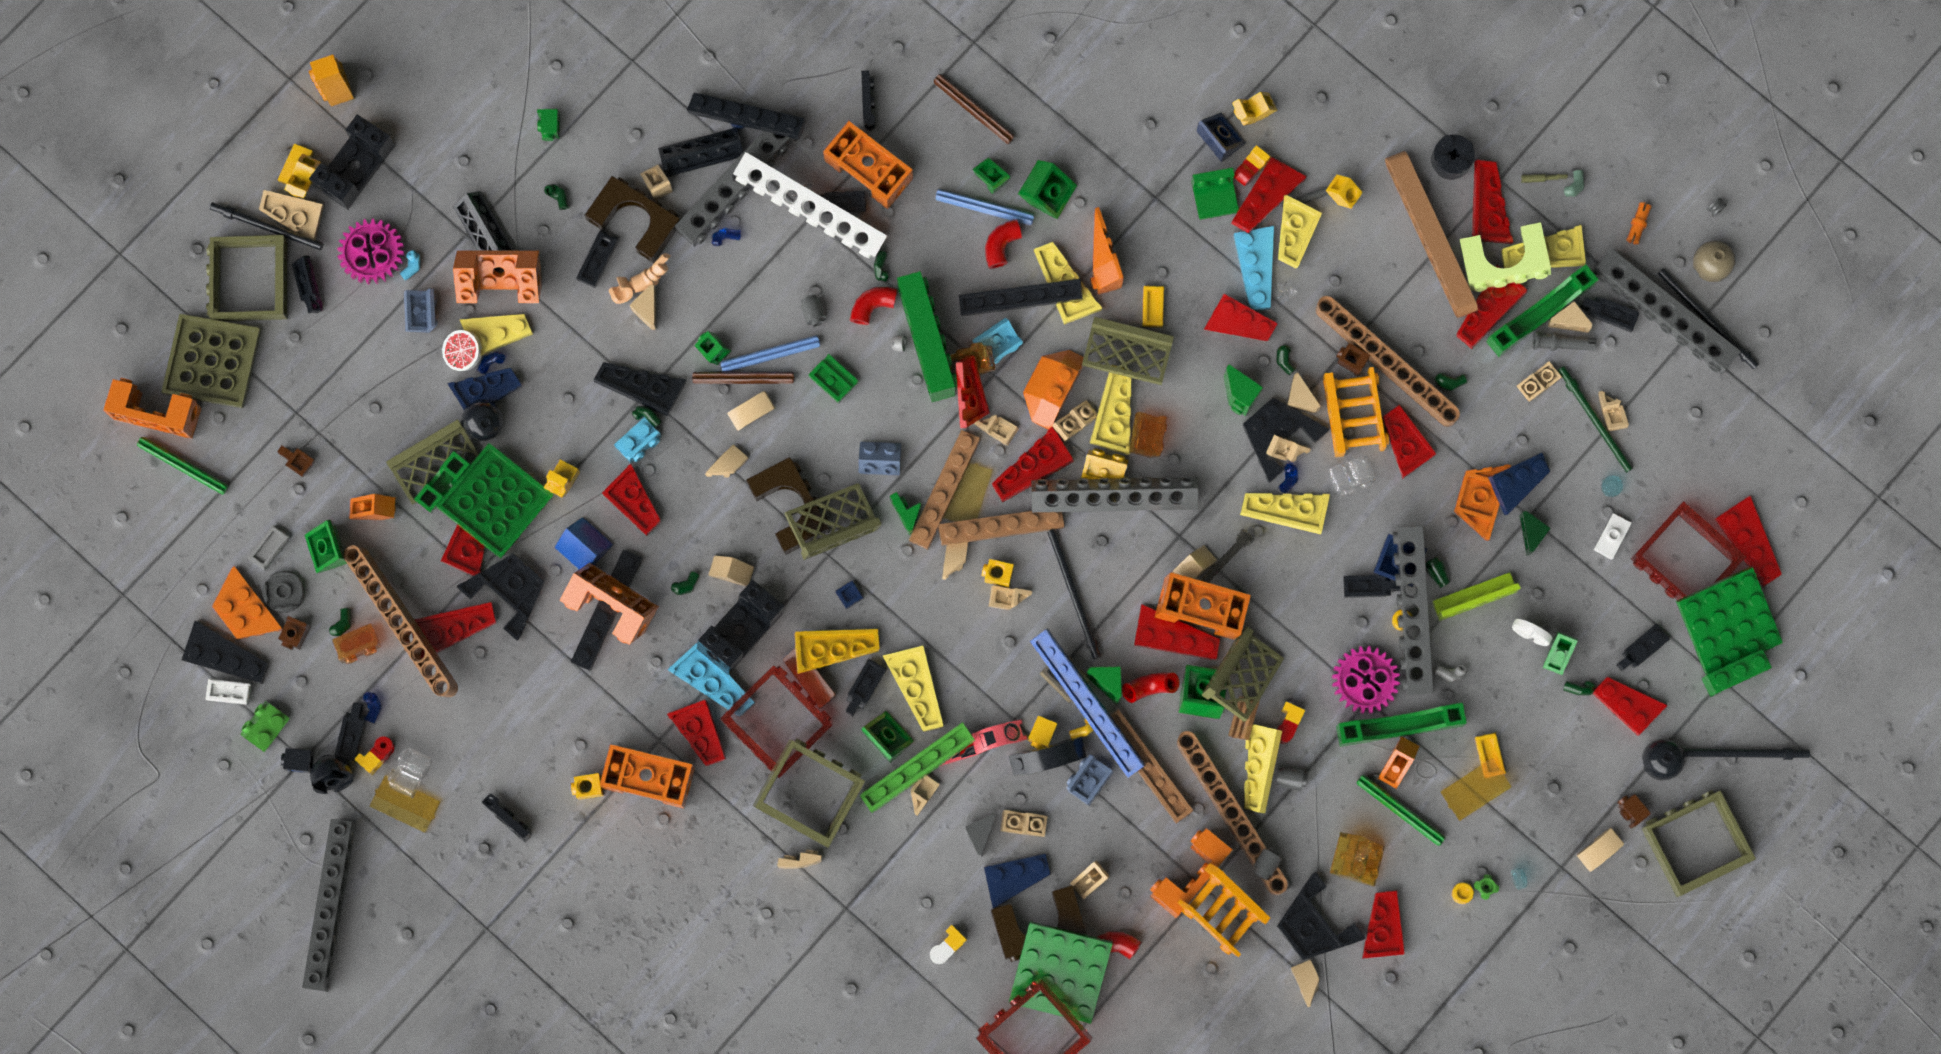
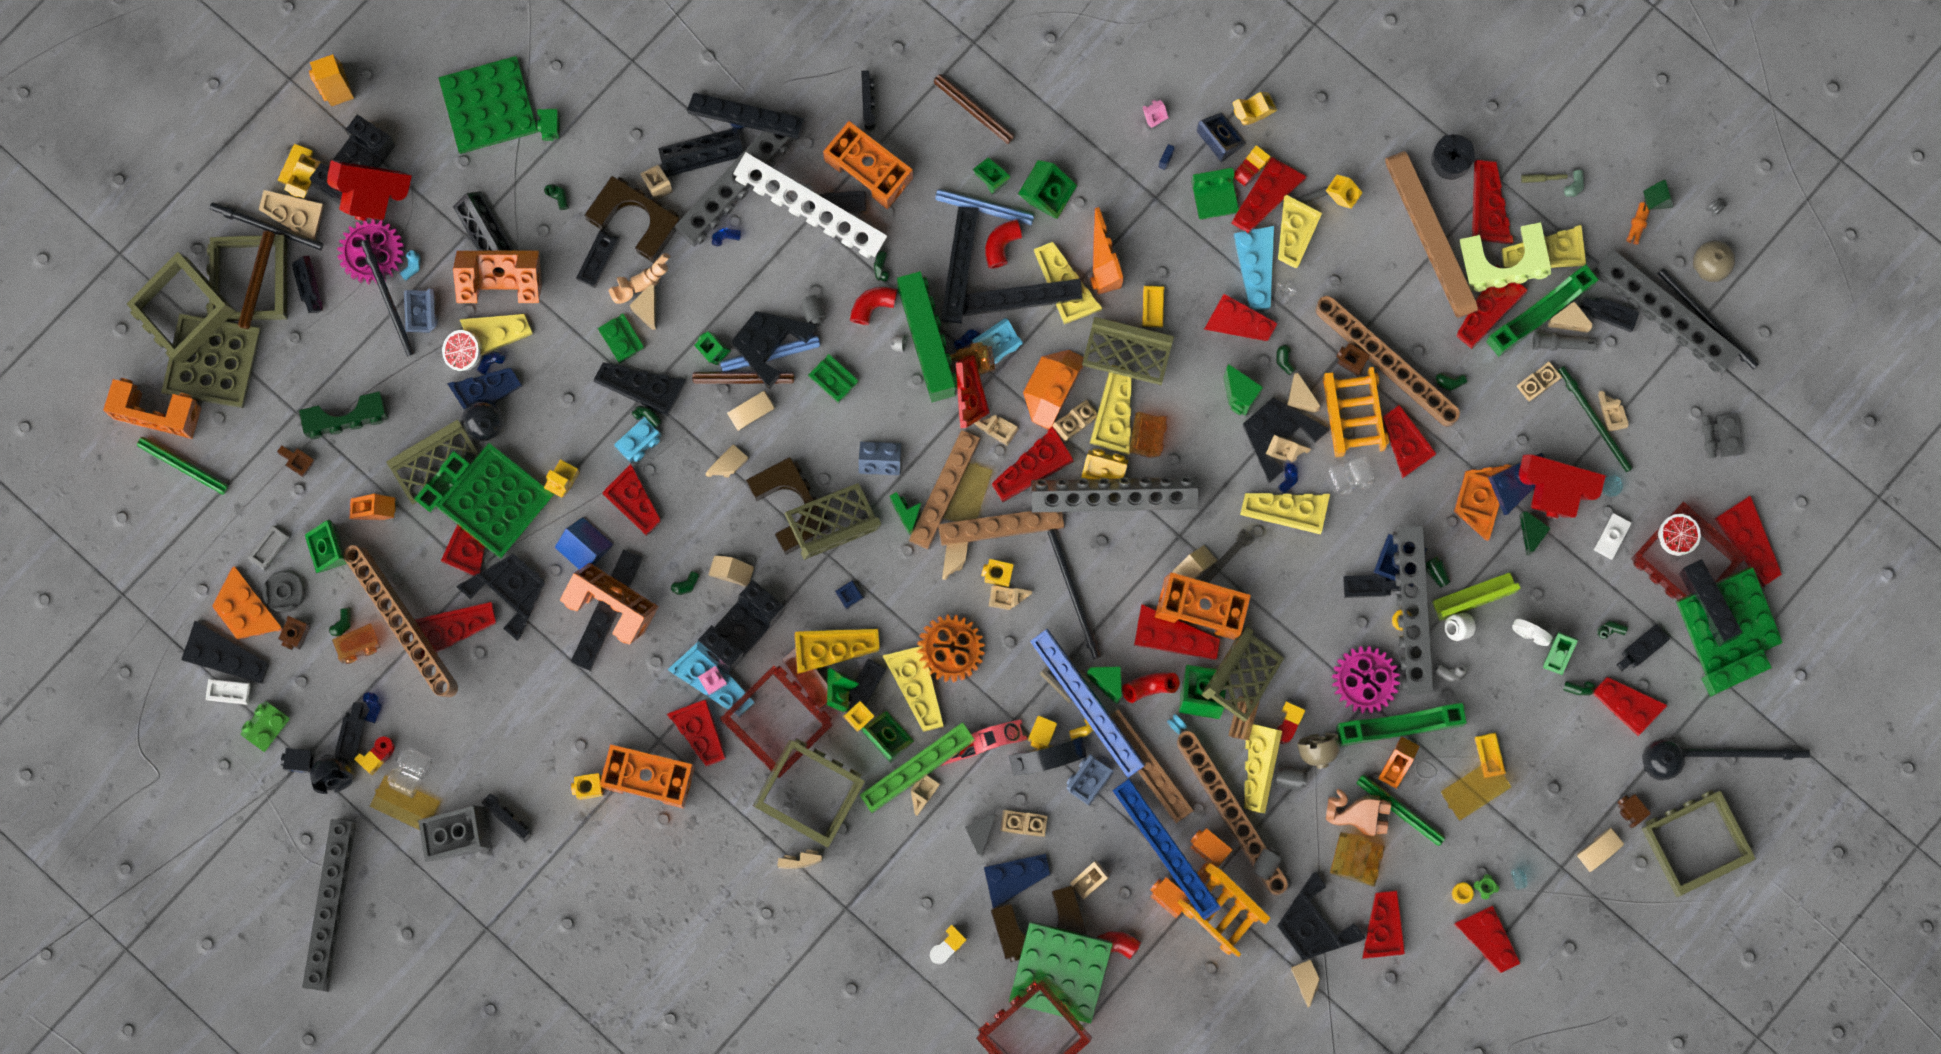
none -> olive window [127,252,235,363]
none -> reddish brown axle [238,231,275,329]
none -> dark green arch [299,391,388,439]
none -> red brick [327,160,412,221]
none -> black bar [360,239,415,357]
none -> dark grey slope [418,805,492,862]
none -> green plate [438,56,538,154]
none -> green plate [597,313,645,364]
none -> bright pink tile [698,666,727,696]
none -> black wing [731,311,817,389]
none -> green slope [827,668,859,712]
none -> yellow brick [843,701,875,732]
none -> orange gear [917,614,985,683]
none -> black plate [941,207,979,323]
none -> clear blue arm [954,329,980,350]
none -> blue tile [1112,779,1221,920]
none -> bright pink tile [1143,100,1169,128]
none -> dark blue tile [1158,144,1175,170]
none -> medium azure bush [1167,714,1187,735]
none -> dark tan cylinder [1297,732,1340,769]
none -> hips [1326,788,1391,836]
none -> white head [1444,612,1476,641]
none -> red wing [1454,906,1520,973]
none -> red brick [1519,454,1606,519]
none -> dark green arm [1597,620,1628,639]
none -> dark green slope [1643,180,1673,210]
none -> tile [1658,514,1701,556]
none -> black arch [1679,559,1743,647]
none -> dark grey plate [1701,414,1743,458]

